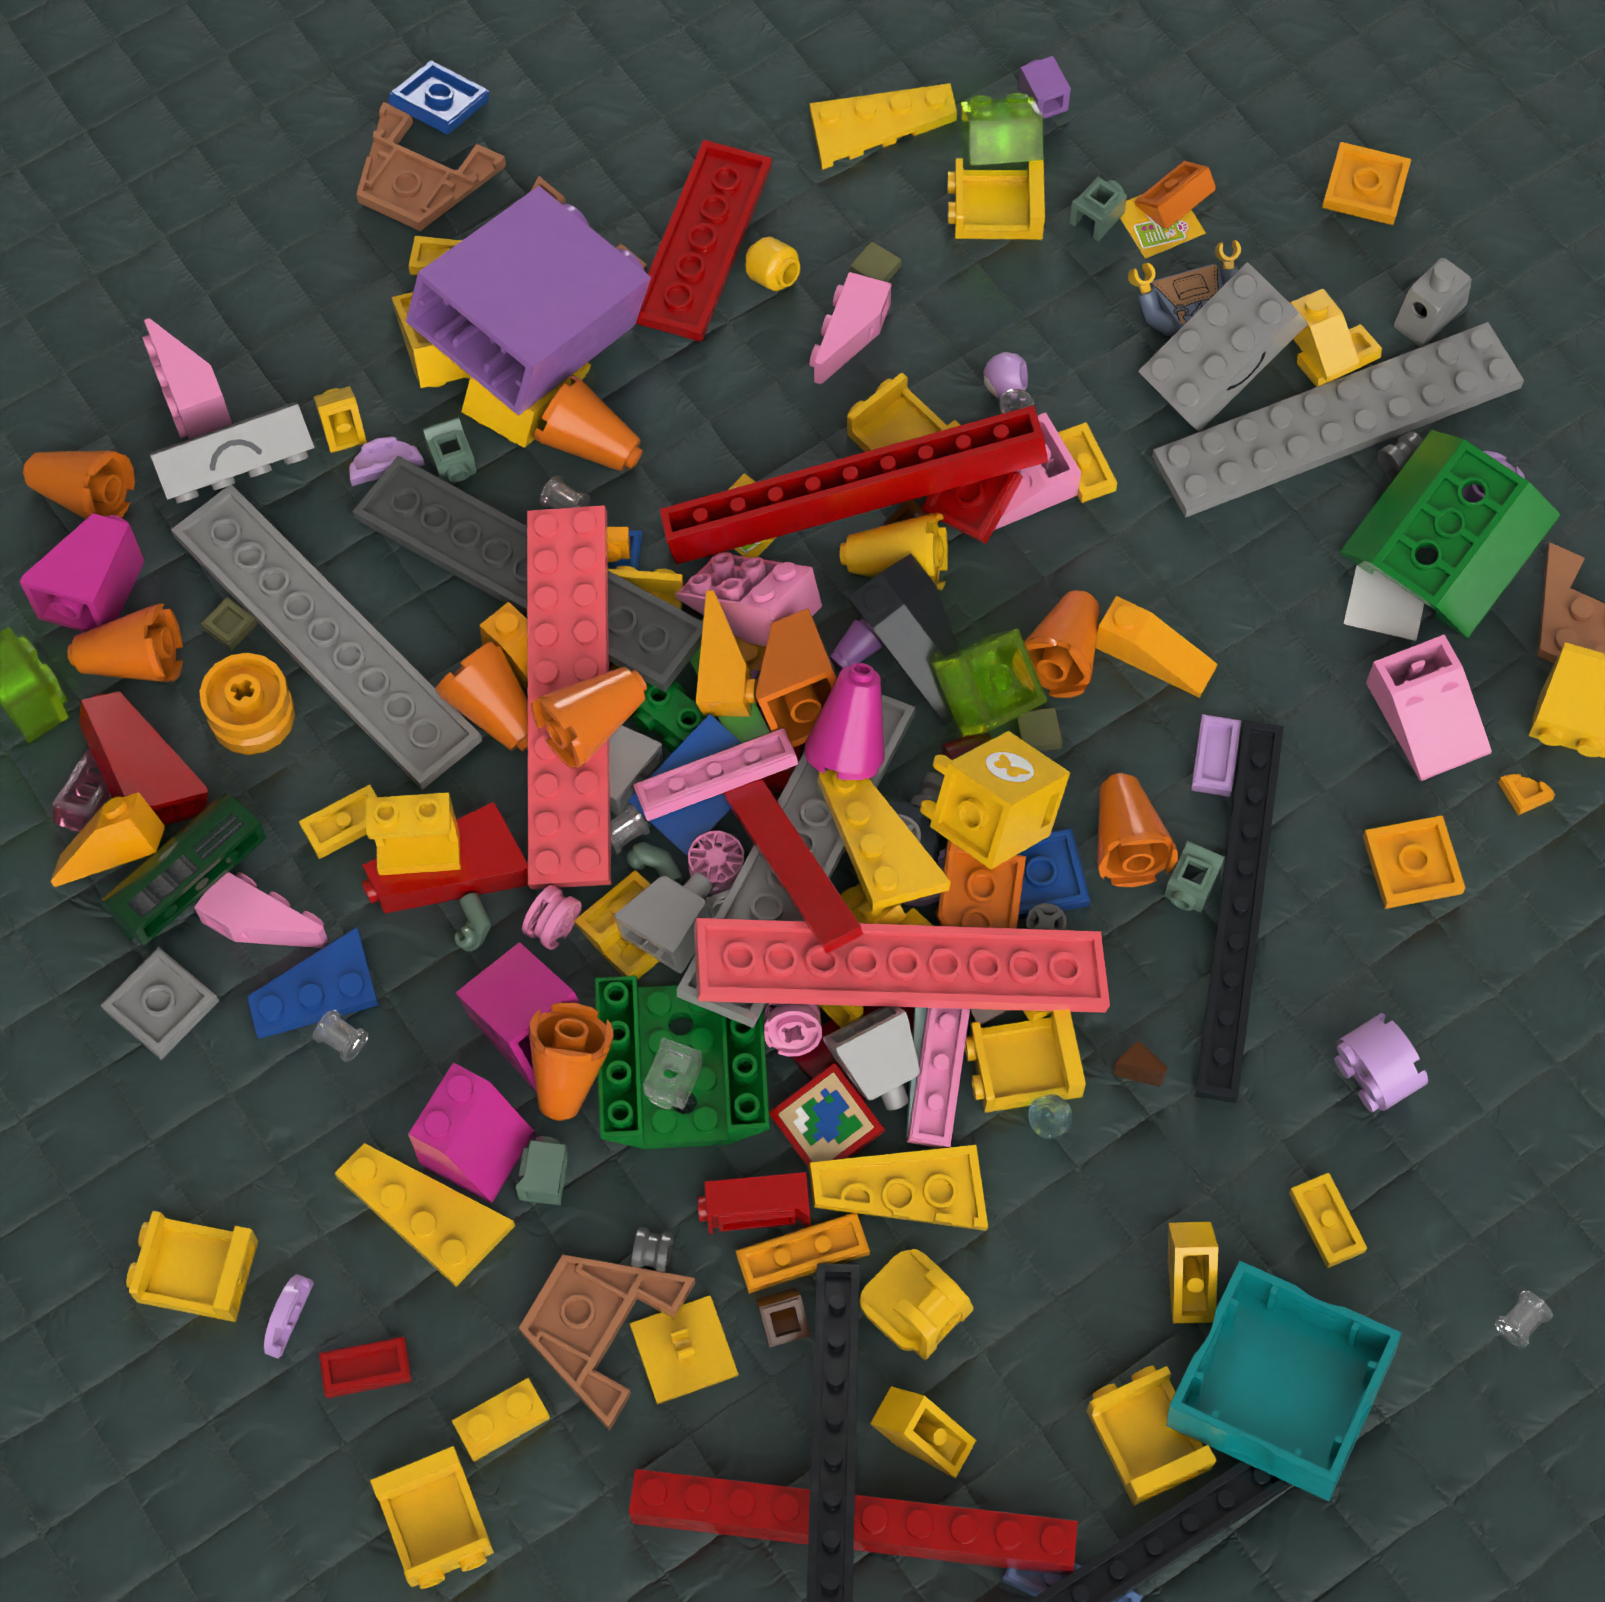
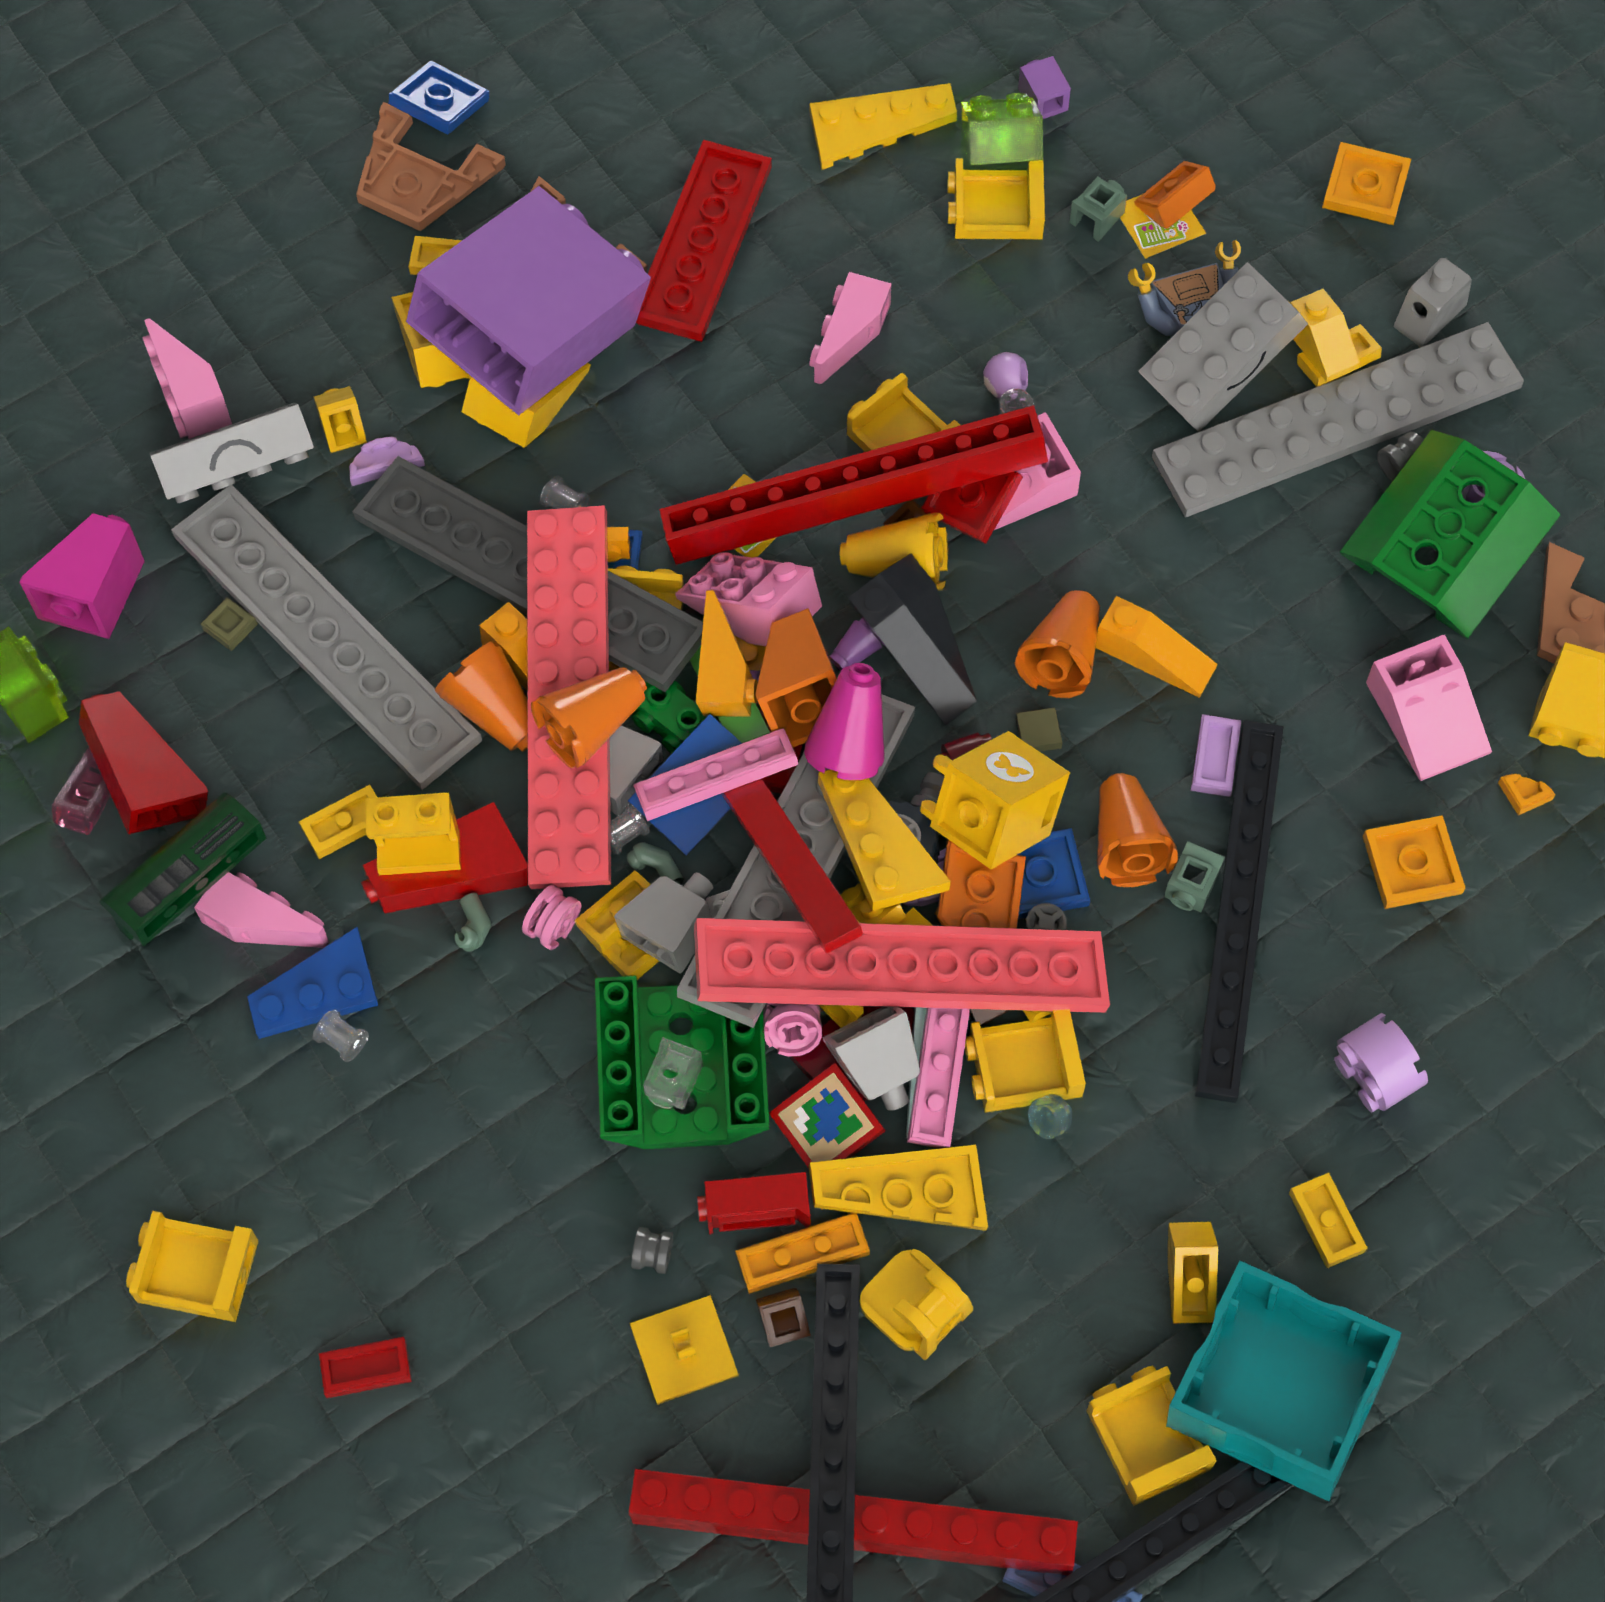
orange cone [23,450,135,520] -> none
light orange slope [50,792,165,887] -> none
orange cone [67,603,183,682] -> none
light grey tile [100,947,219,1060] -> none
light orange wheel [199,653,295,755] -> none
lavender tile [264,1274,314,1359] -> none
yellow wing [335,1143,515,1287] -> none
yellow panel [370,1446,494,1589] -> none
dark pink slope [408,1063,535,1204] -> none
sand green window [423,417,477,483] -> none
yellow plate [452,1377,550,1462] -> none
dark pink slope [456,942,580,1092] -> none
sand green window [516,1136,569,1206] -> none
nougat wing [519,1254,696,1431] -> none
orange cone [528,1002,614,1121] -> none
orange cone [534,375,644,472] -> none
bright pink wheel [688,831,744,895] -> none
yellow head [745,236,800,291] -> none
olive tile [850,241,901,282] -> none
yellow slope [870,1386,977,1478] -> none
clear neon green brick [932,628,1047,737] -> none
yellow plate [1058,422,1118,503] -> none
reddish brown slope [1113,1041,1168,1087] -> none
white sticker [1344,565,1424,641] -> none
clear bush [1495,1291,1553,1349] -> none

